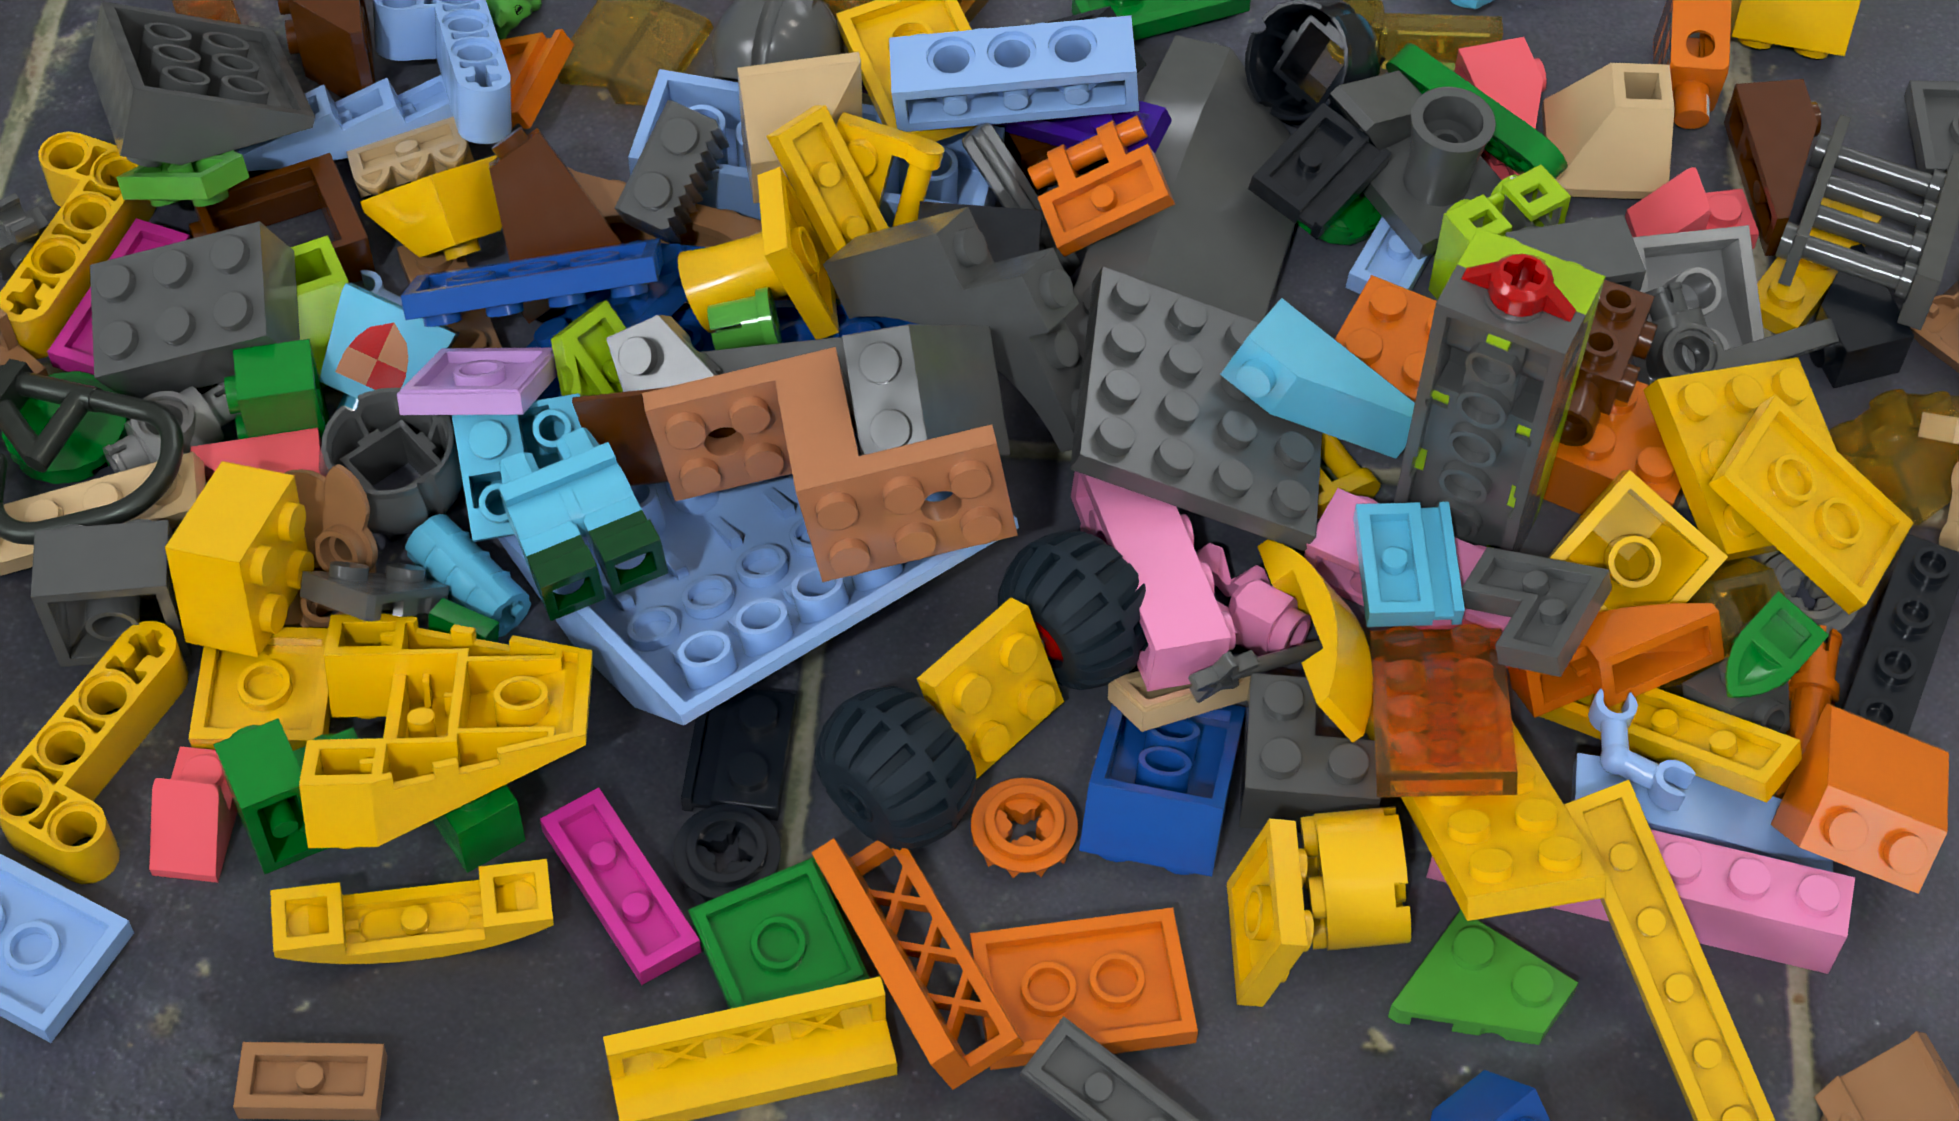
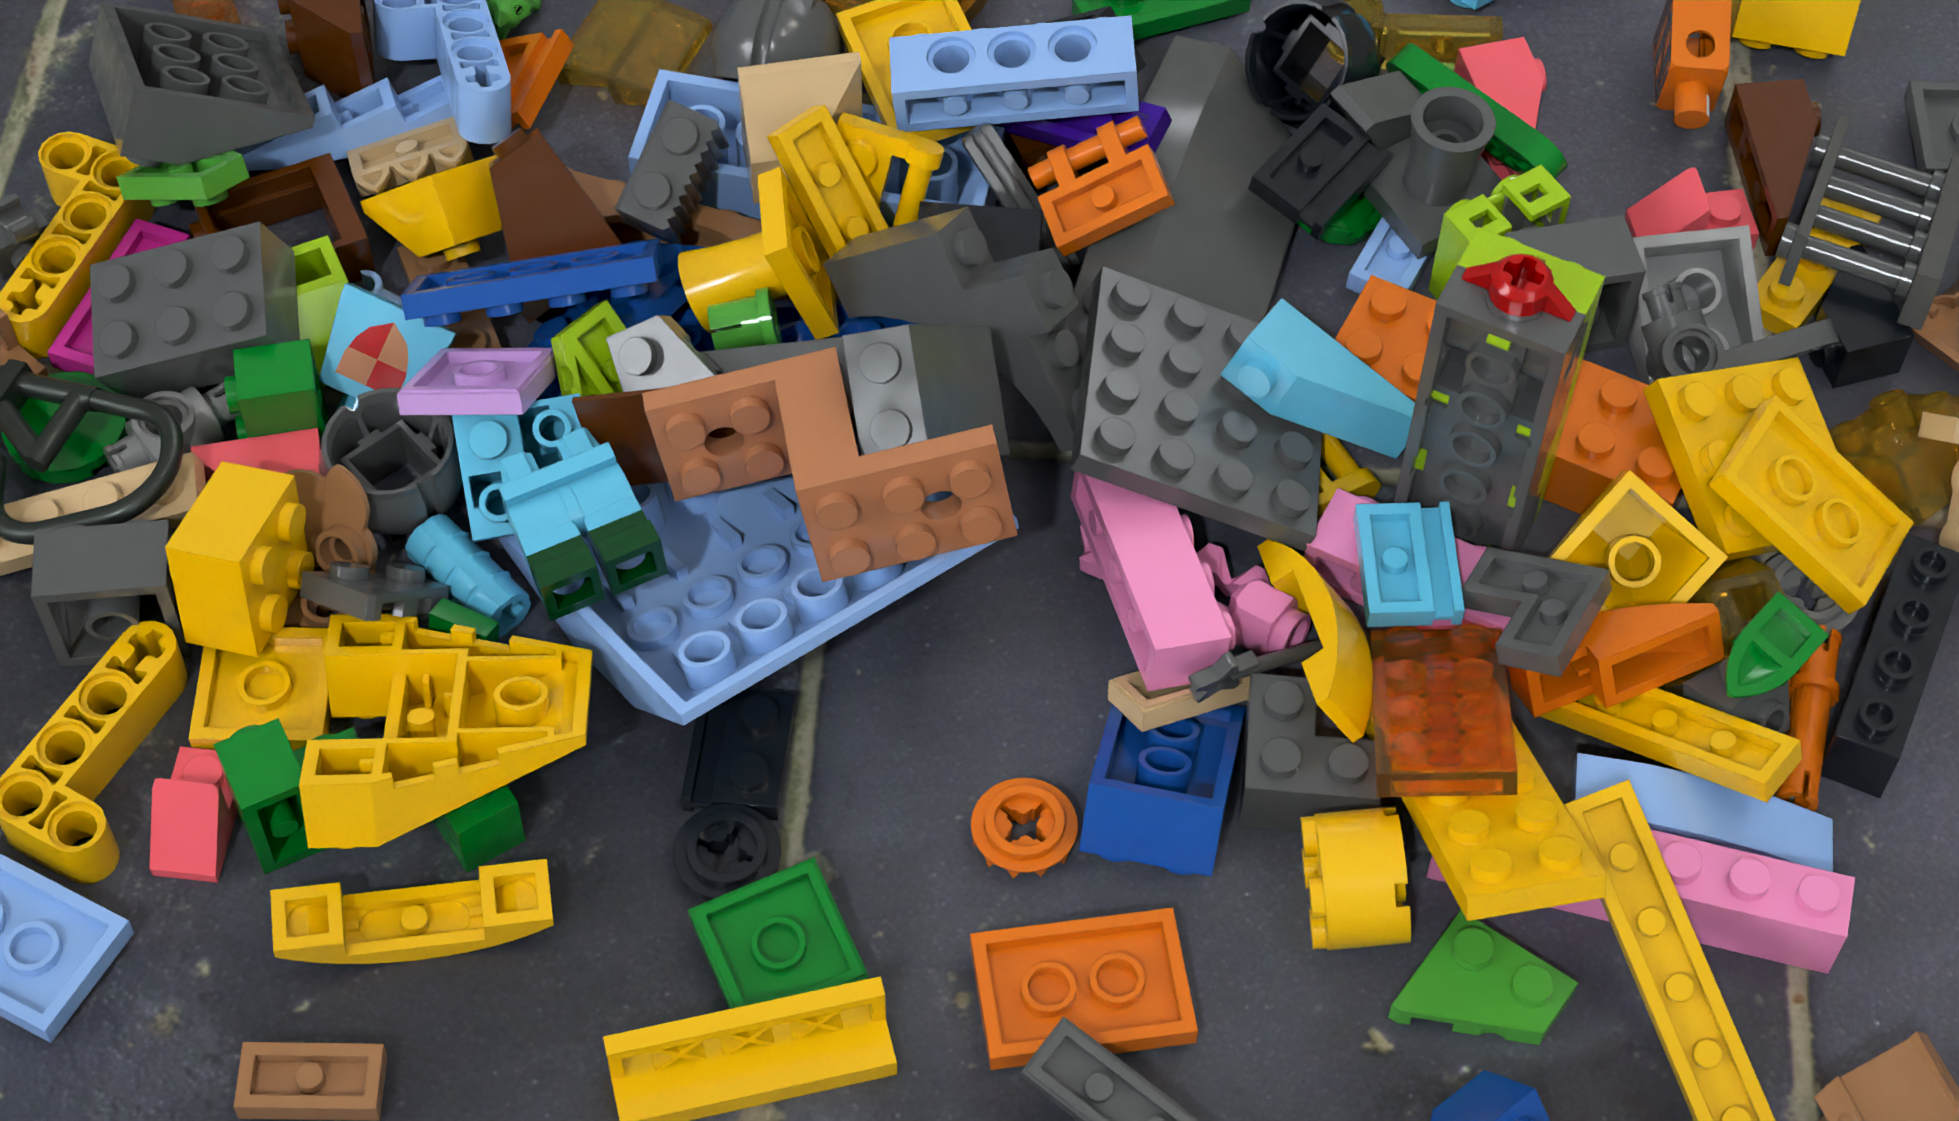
dark pink plate [540,787,701,985] -> none
orange fence [811,838,1024,1090] -> none
black plate [814,530,1149,850] -> none
yellow plate [1227,818,1314,1007] -> none
tan slope [1542,63,1675,199] -> none
reddish brown brick [1559,280,1658,446] -> none
light blue arm [1588,688,1696,811] -> none
orange slope [1770,703,1949,894] -> none

